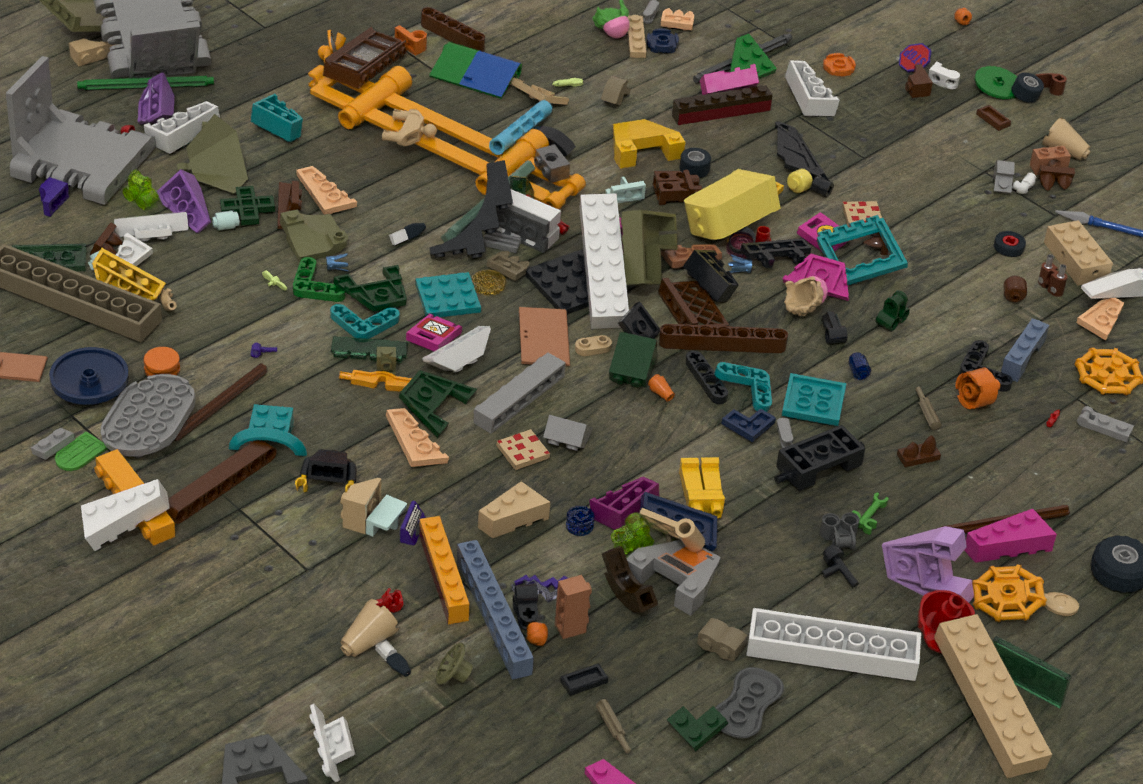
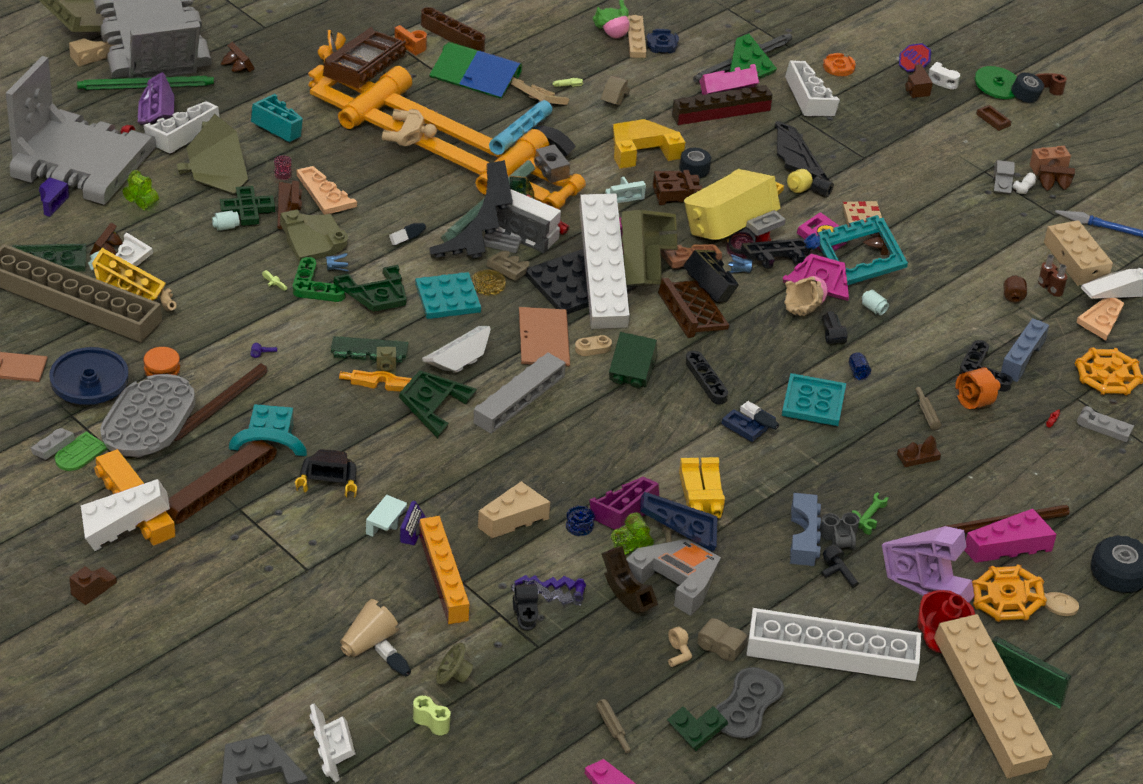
white bracket [114,212,188,241] -> none
medium lavender wedge [156,169,211,234] -> none
teal beam [330,304,400,341] -> none
tan slope [341,478,381,534] -> none
red piece [376,588,404,613] -> none
light nougat wing [386,408,449,467] -> none
dark pink container [406,314,462,351] -> none
sand blue brick [457,540,534,680] -> none
tan tile [496,429,550,470] -> none
orange piece [526,622,548,646] -> none
light grey slope [543,415,593,451] -> none
nougat brick [555,575,592,639] -> none
black tile [560,663,609,696] -> none
black tile [618,301,660,339] -> none
tan piece [640,508,705,552] -> none
light grey bar [643,0,659,24] -> none
orange cone [648,374,675,402] -> none
reddish brown beam [659,324,788,353] -> none
light nougat plate [660,8,694,30] -> none
teal beam [714,362,772,412] -> none
black brick [774,425,865,491] -> none
light grey bar [777,418,793,448] -> none
dark green piece [875,290,910,331] -> none
orange piece [954,8,972,25] -> none
black bush [994,231,1026,257] -> none
tan cone [1042,117,1091,160] -> none
none -> reddish brown arch [69,566,117,605]
none -> reddish brown tile [221,42,255,73]
none -> clear pink wheel [274,155,292,180]
none -> yellowish green axle [413,696,451,735]
none -> tan plate [668,627,692,667]
none -> piece [740,401,779,430]
none -> light grey plate [746,210,786,236]
none -> sand blue arch [790,493,821,566]
none -> blue plate [804,233,821,249]
none -> light aqua brick [861,290,889,315]

